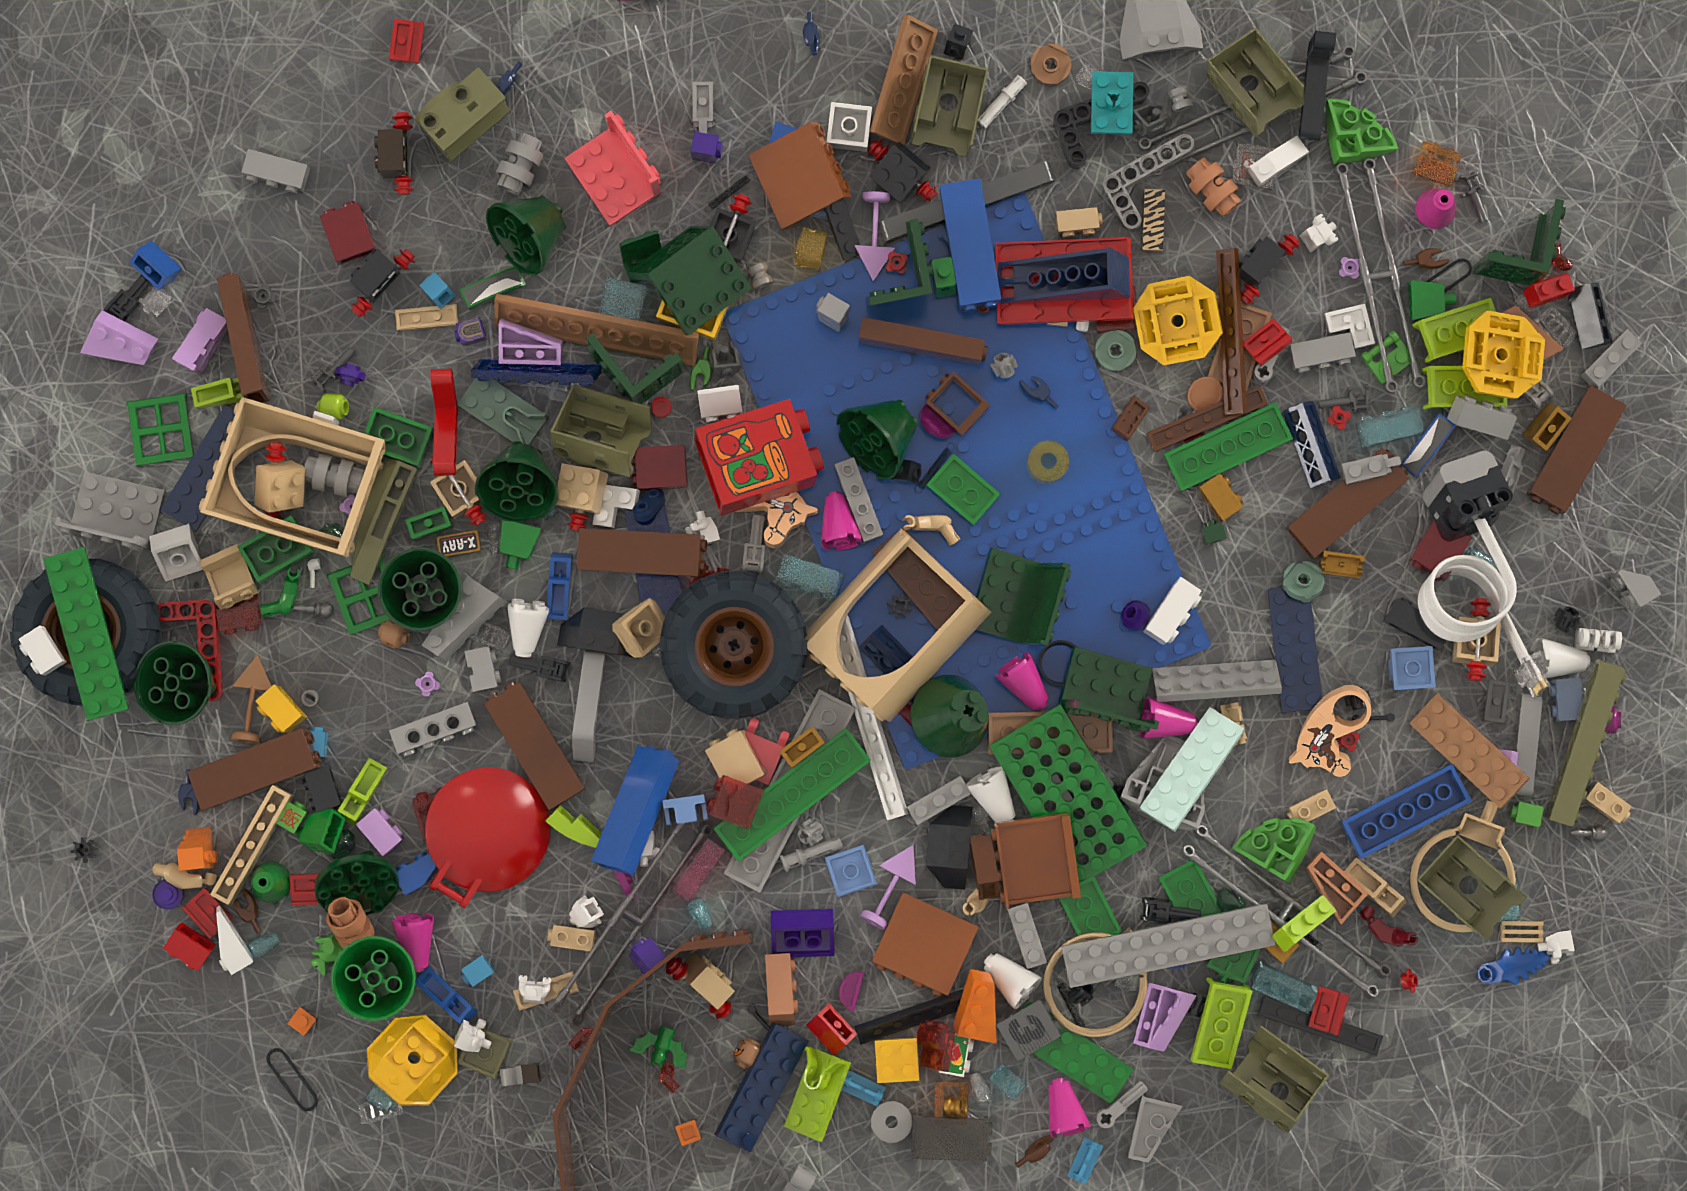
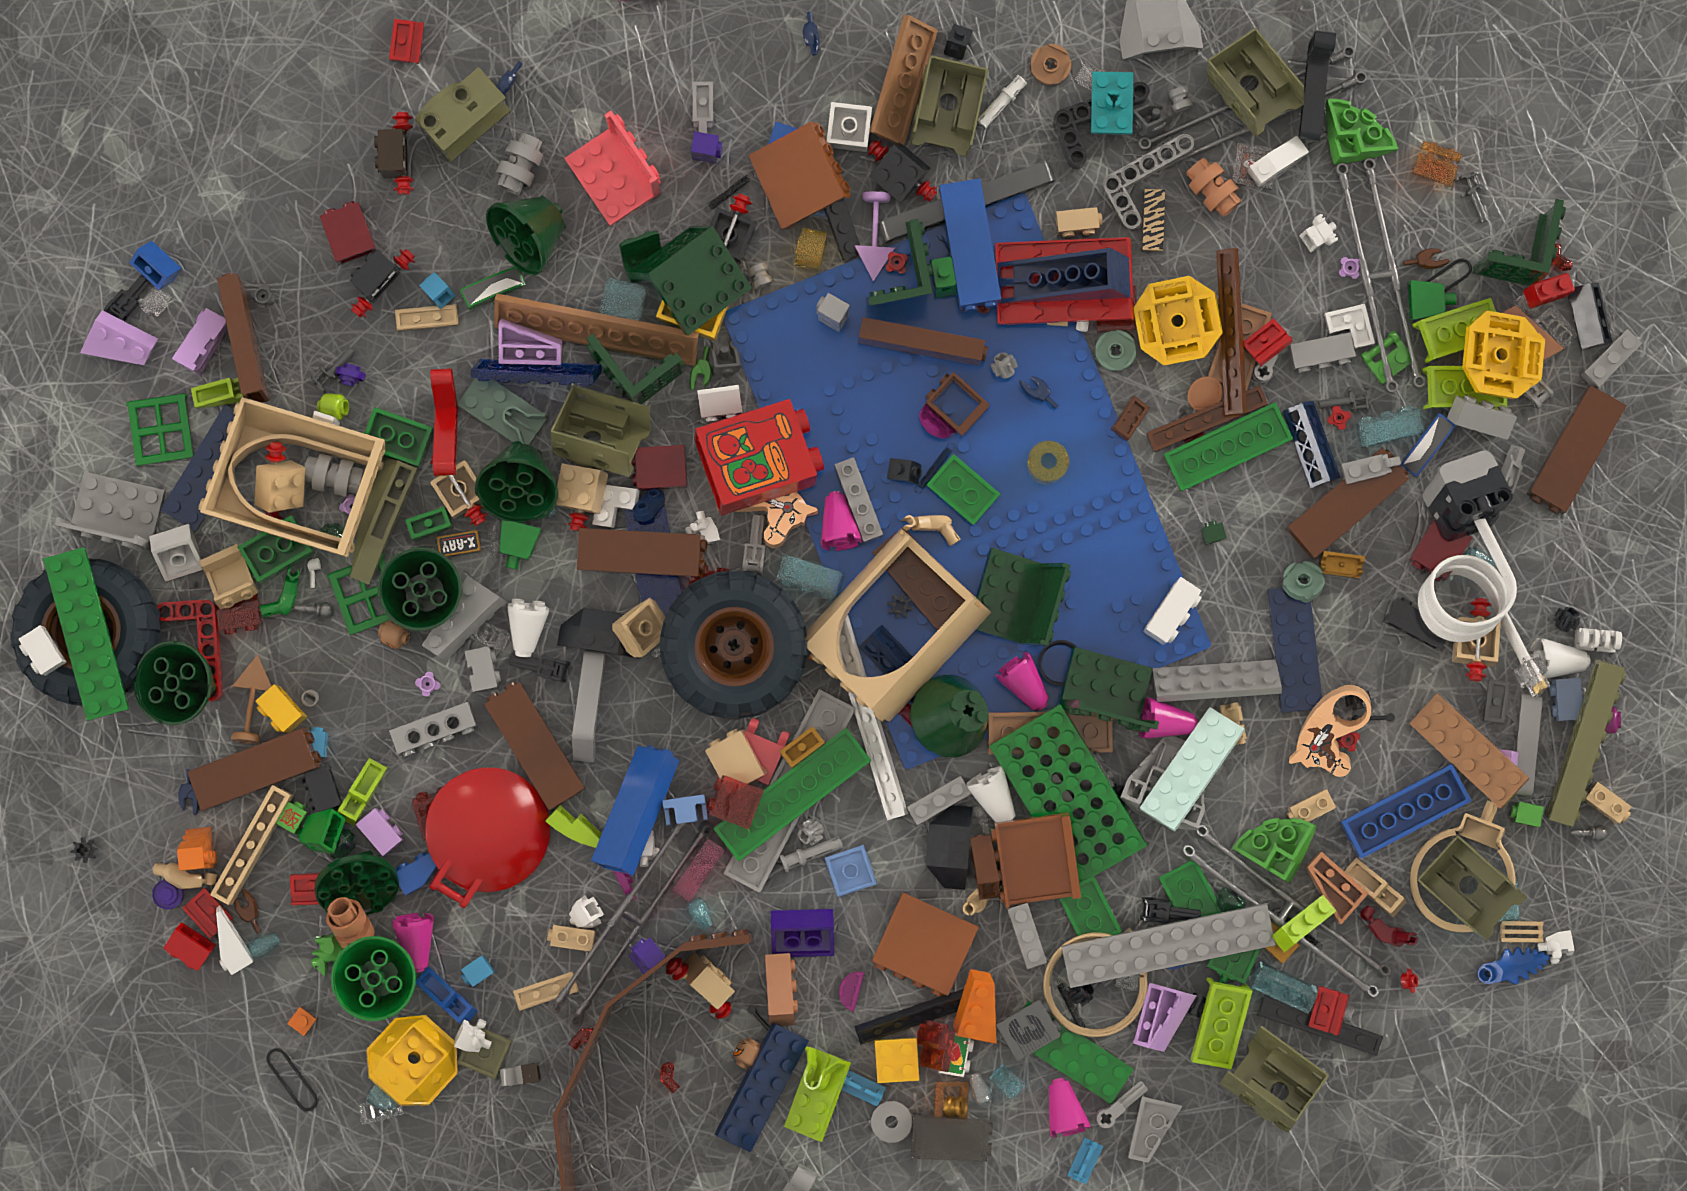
light grey brick [241,149,310,193] -> none
green cone [250,861,290,903] -> none
brick [454,317,487,346] -> none
white piece [519,975,552,1004] -> none
blue slope [547,552,573,620] -> none
green animal [630,1026,688,1070] -> none
red tile [651,397,672,418] -> none
orange plate [675,1119,702,1146] -> none
red brick [806,1004,857,1056] -> none
dark green cone [836,399,918,480] -> none
lavender piece [859,844,916,930] -> none
white cone [984,953,1042,1009] -> none
reddish brown hand [1015,1135,1054,1168] -> none
dark purple plate [1121,600,1150,631] -> none
pearl gold brick [1198,473,1243,523] -> none
black brick [1239,234,1300,305] -> none
medium blue panel [1388,646,1436,691] -> none
dark pink cone [1415,188,1456,229] -> none
pearl gold brick [1522,403,1572,451] -> none
light grey slope [1609,570,1661,610] -> none

